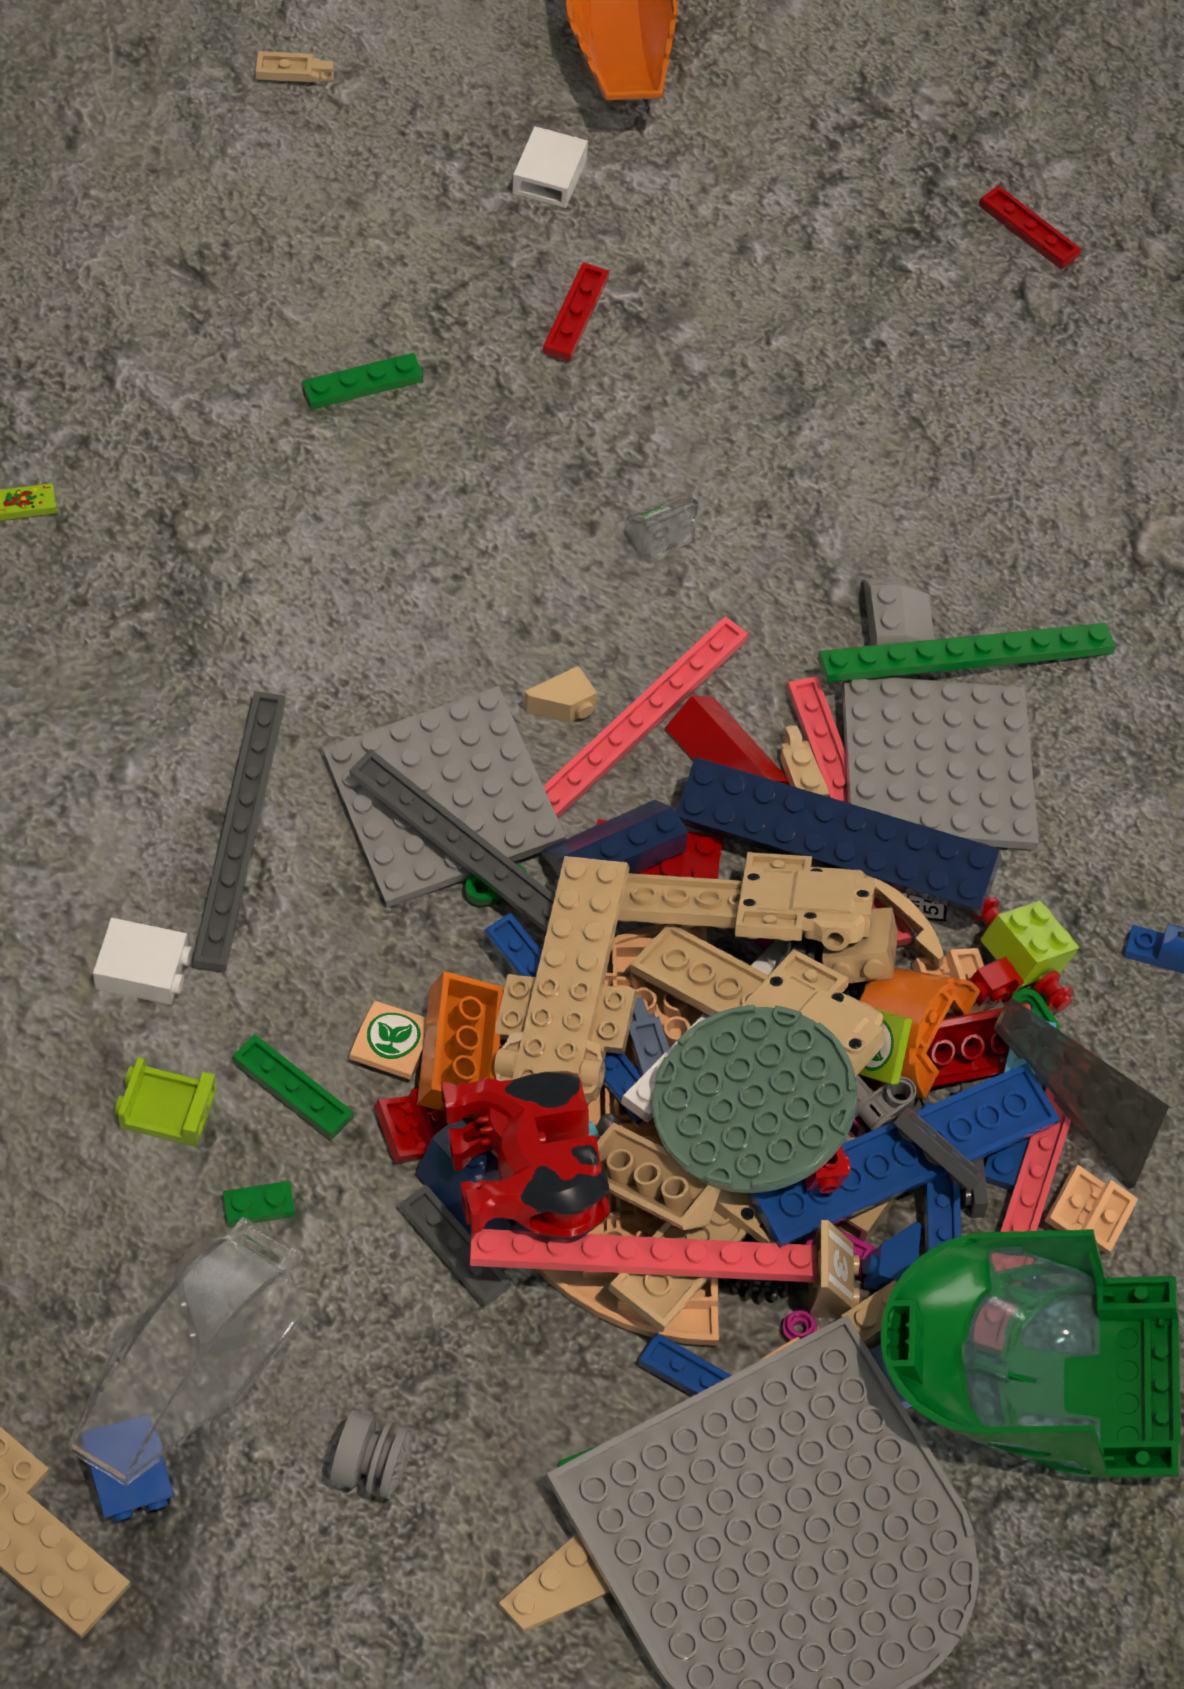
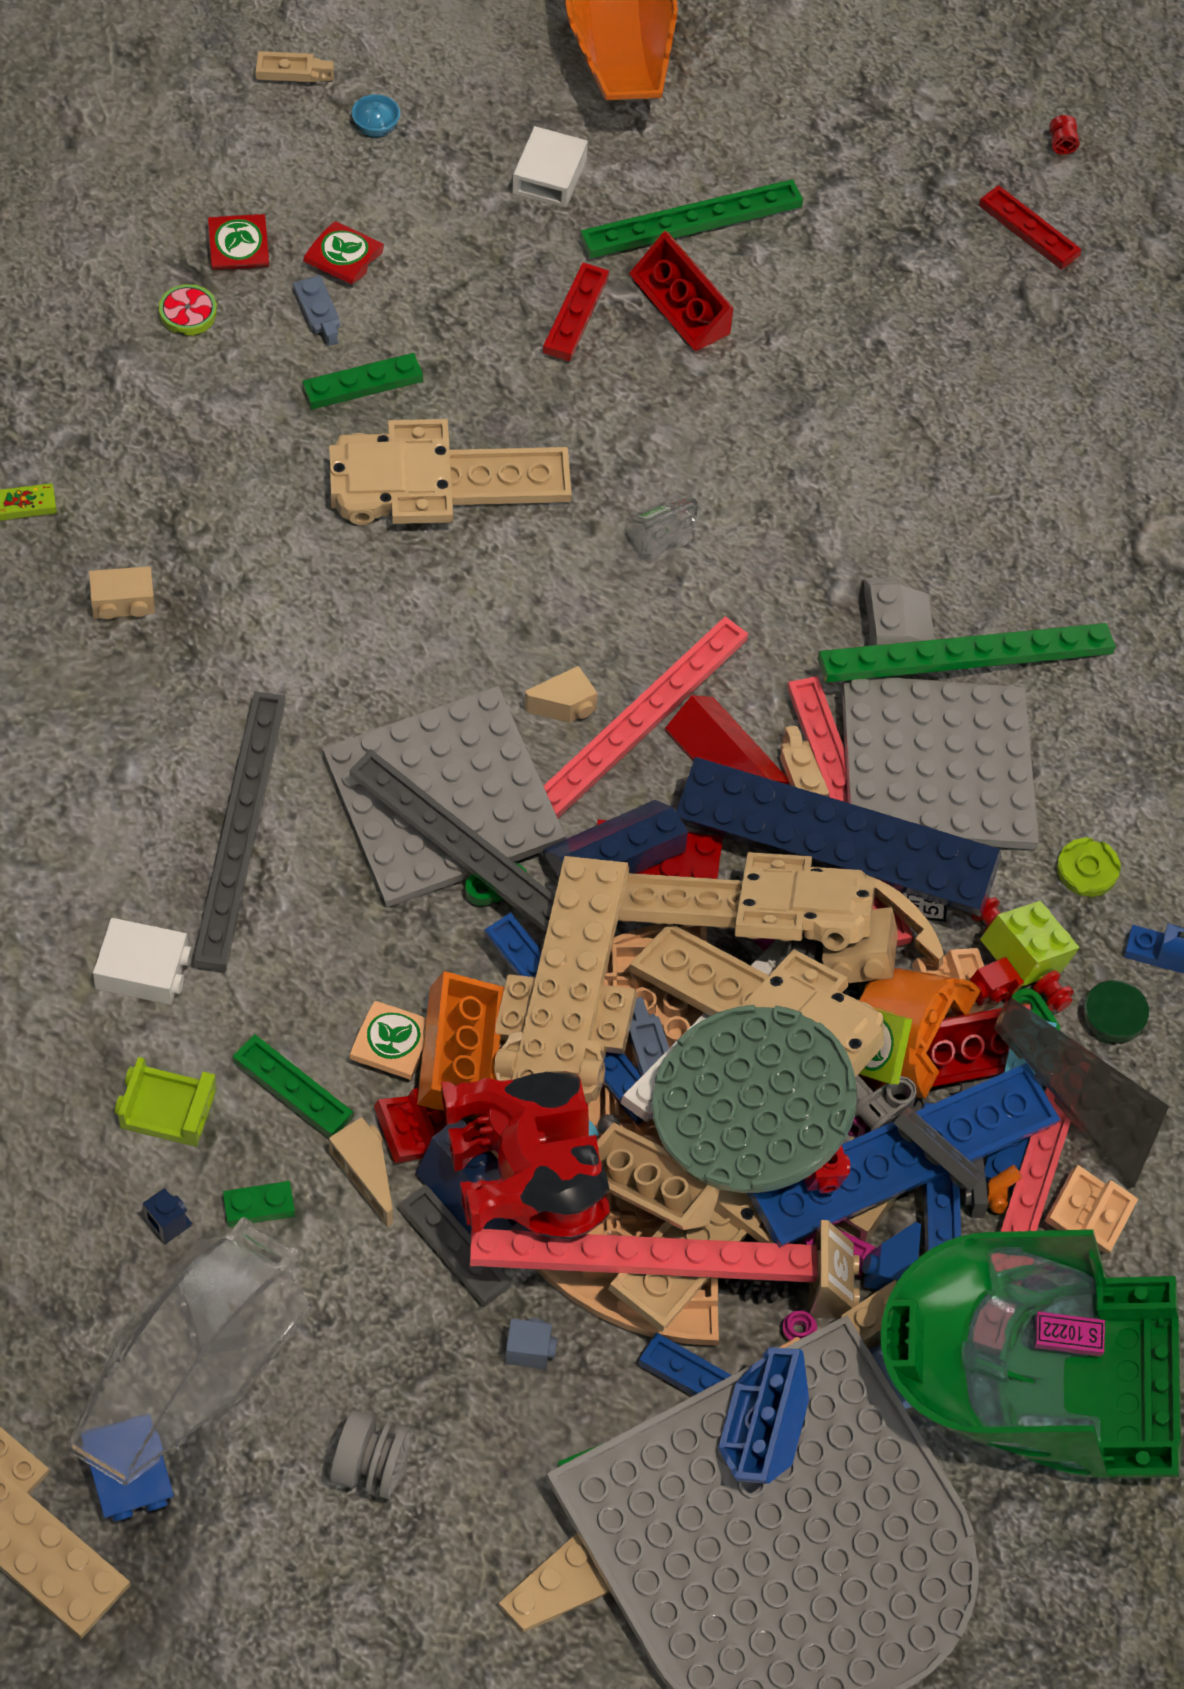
none -> tan brick [89,566,155,619]
none -> dark blue brick [142,1188,192,1245]
none -> tile [159,284,217,336]
none -> slope [208,214,269,270]
none -> sand blue hinge [293,275,340,346]
none -> slope [303,221,384,284]
none -> tan piece [329,419,572,525]
none -> tan slope [329,1117,393,1227]
none -> dark azure hat [352,94,400,137]
none -> sand blue brick [505,1318,557,1370]
none -> green plate [580,179,803,259]
none -> red slope [629,230,734,351]
none -> blue wedge [718,1347,809,1484]
none -> orange arm [987,1164,1023,1214]
none -> dark pink tile [1034,1312,1105,1357]
none -> red wheel [1049,115,1080,155]
none -> lime tile [1057,837,1121,897]
none -> dark green tile [1083,980,1149,1043]

